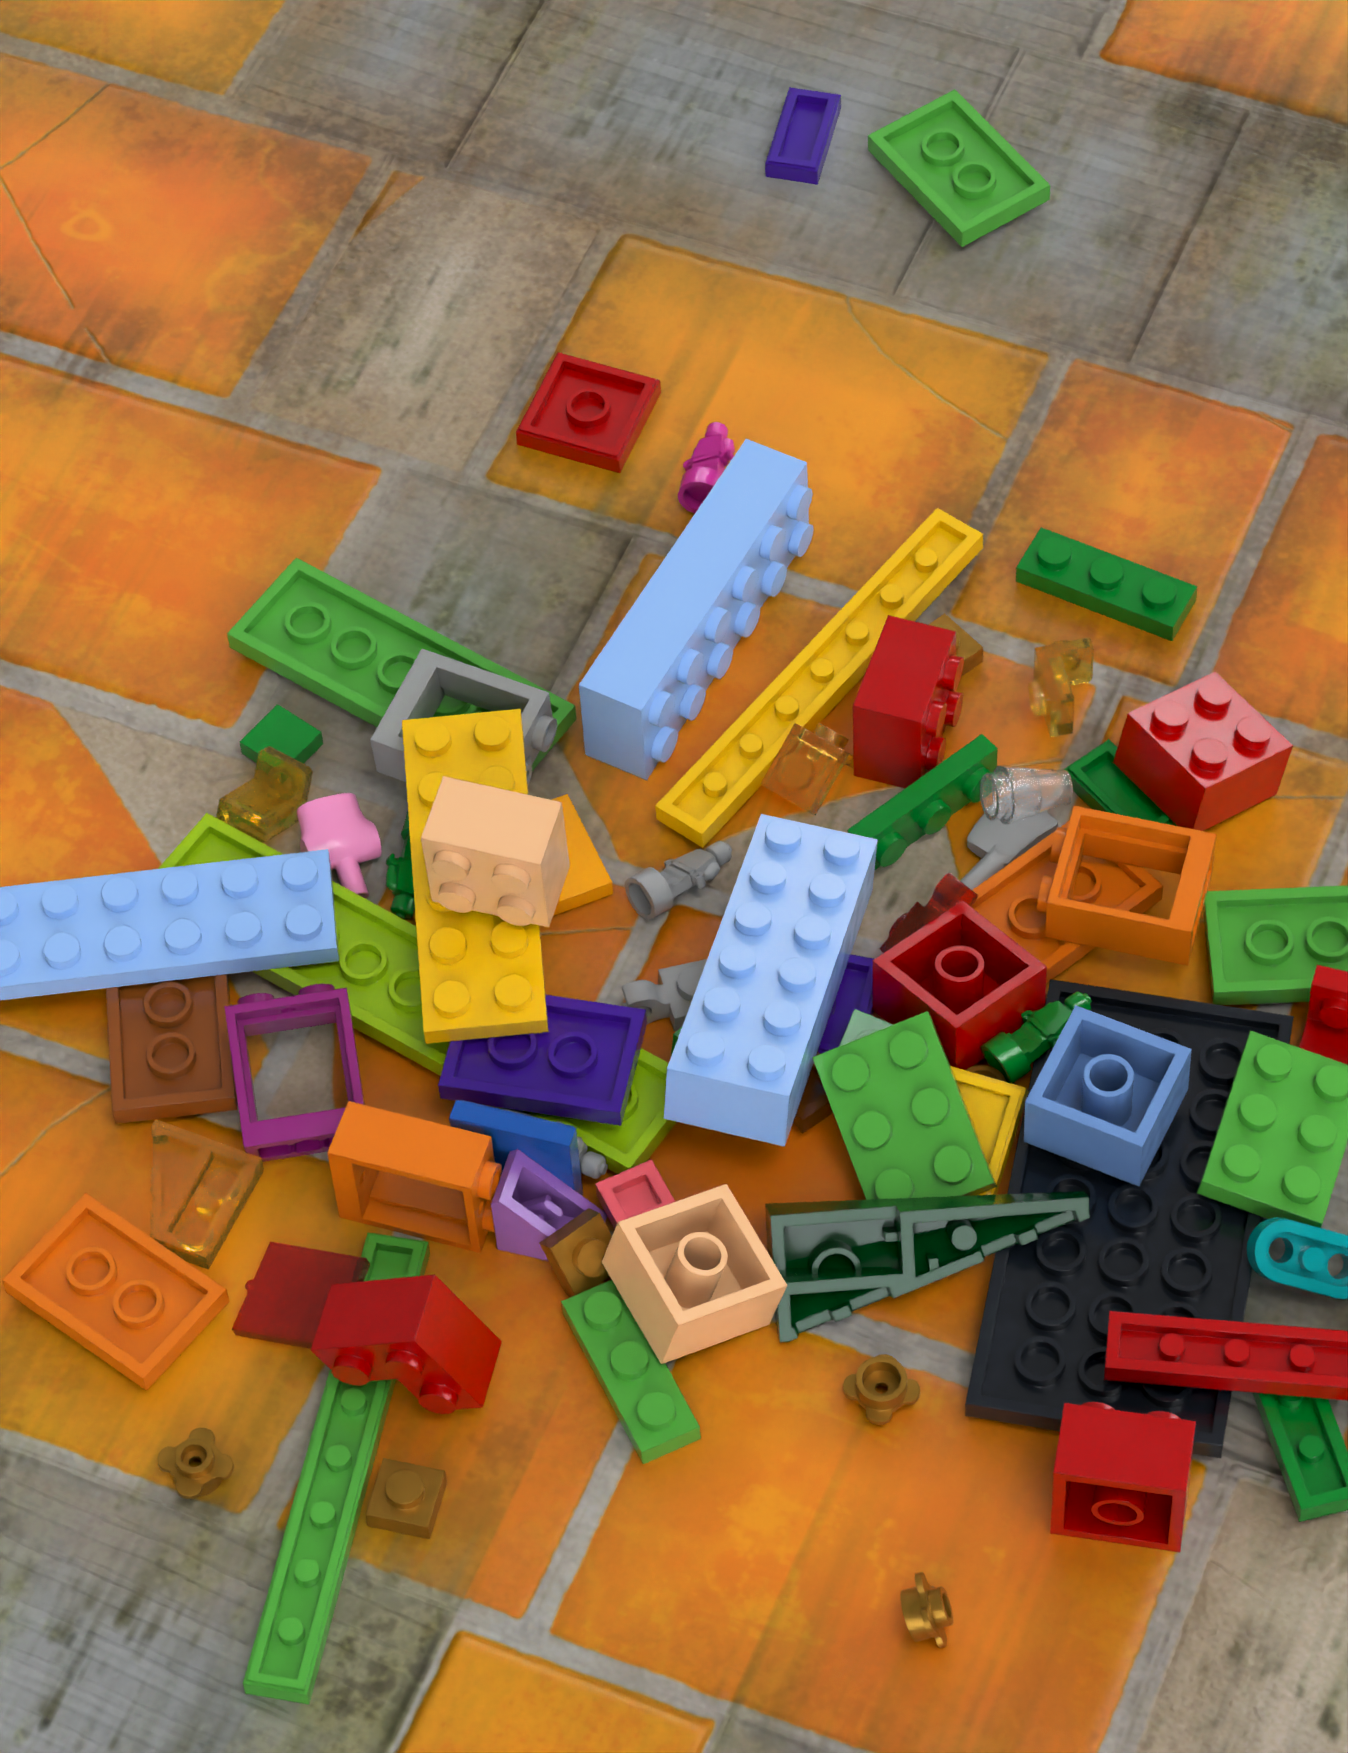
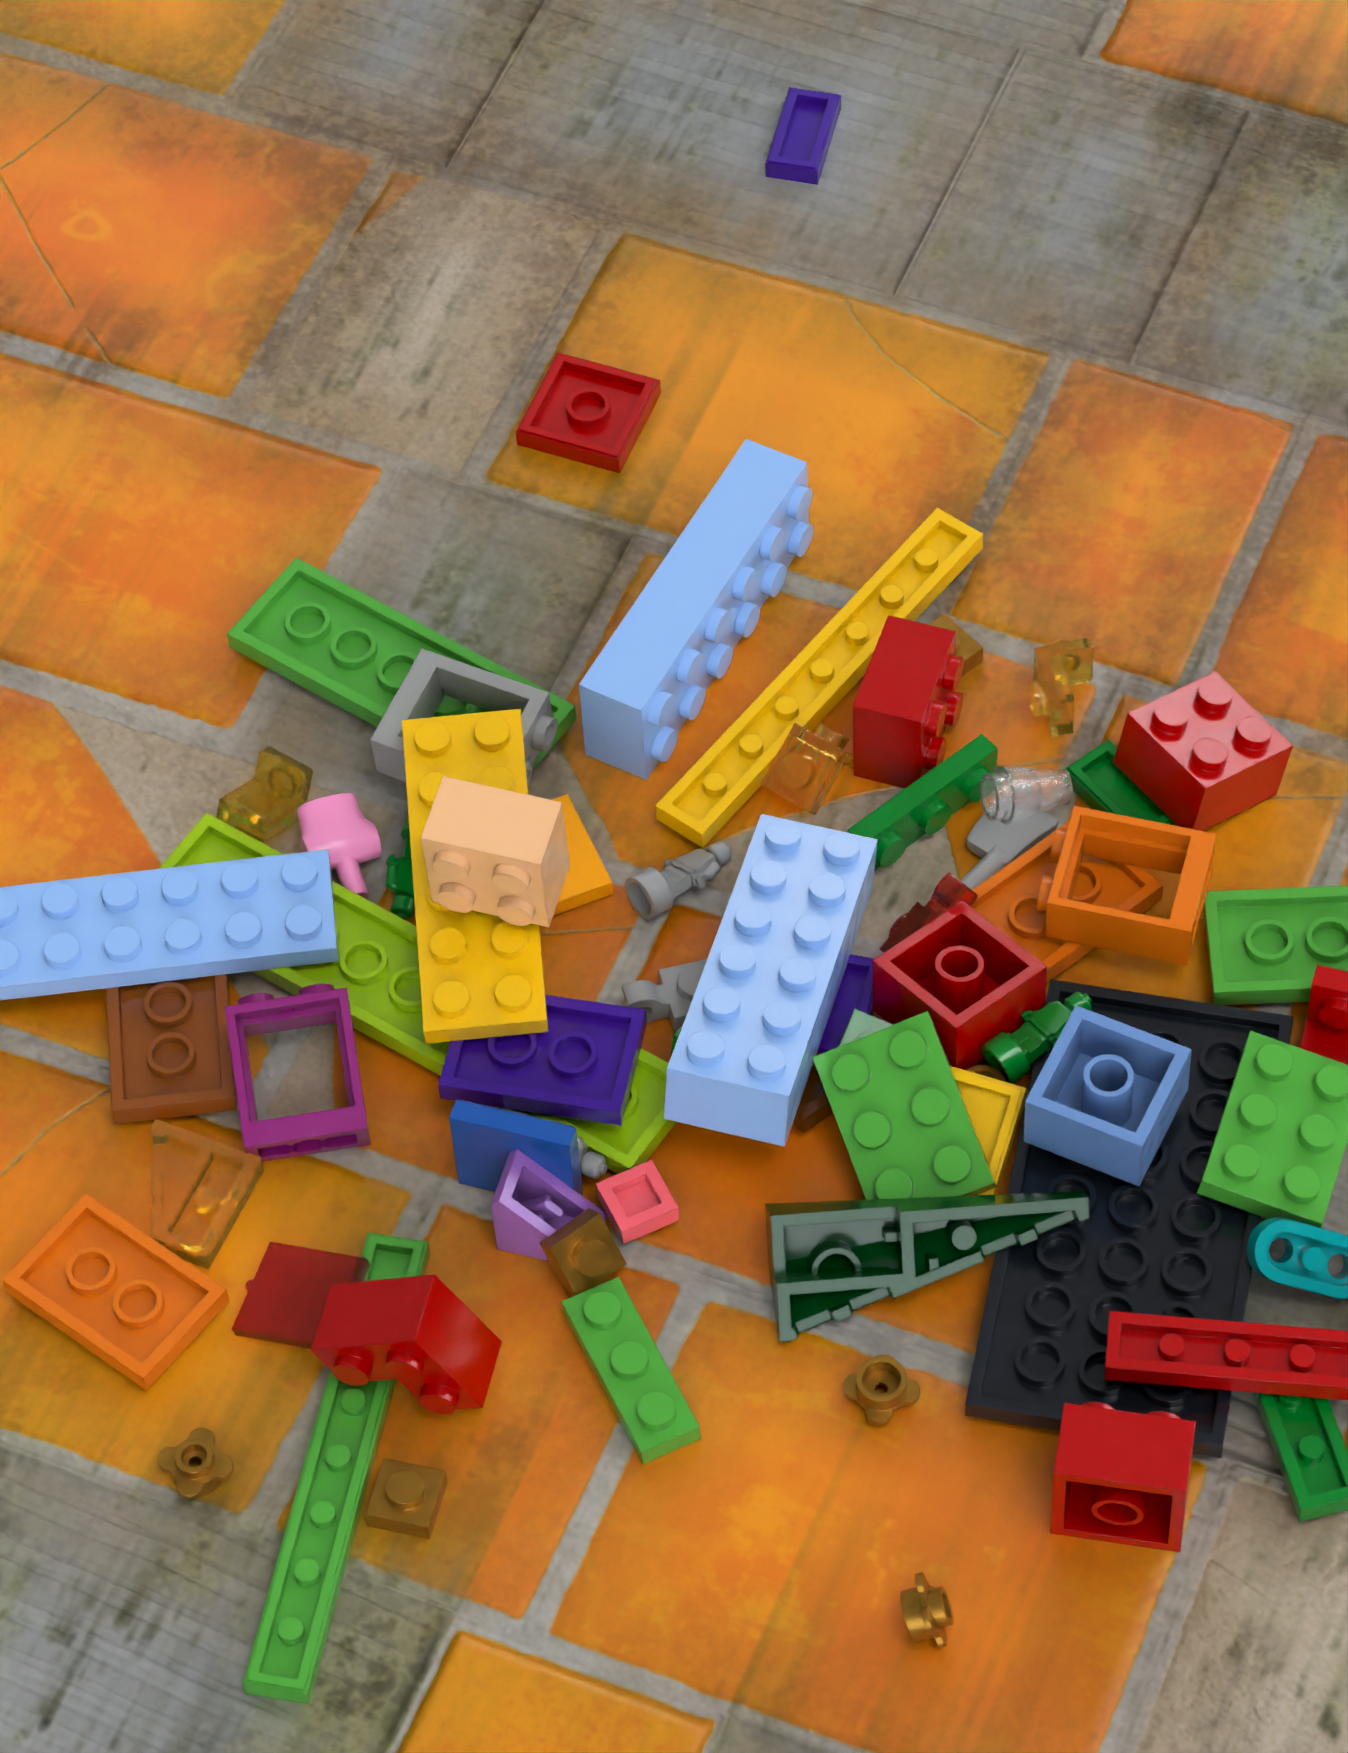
green tile [240,704,323,782] -> none
orange window [327,1101,502,1253] -> none
light nougat brick [602,1184,787,1364] -> none
dark pink piece [678,422,735,514] -> none
bright green plate [868,89,1050,247] -> none
green plate [1016,527,1197,641] -> none

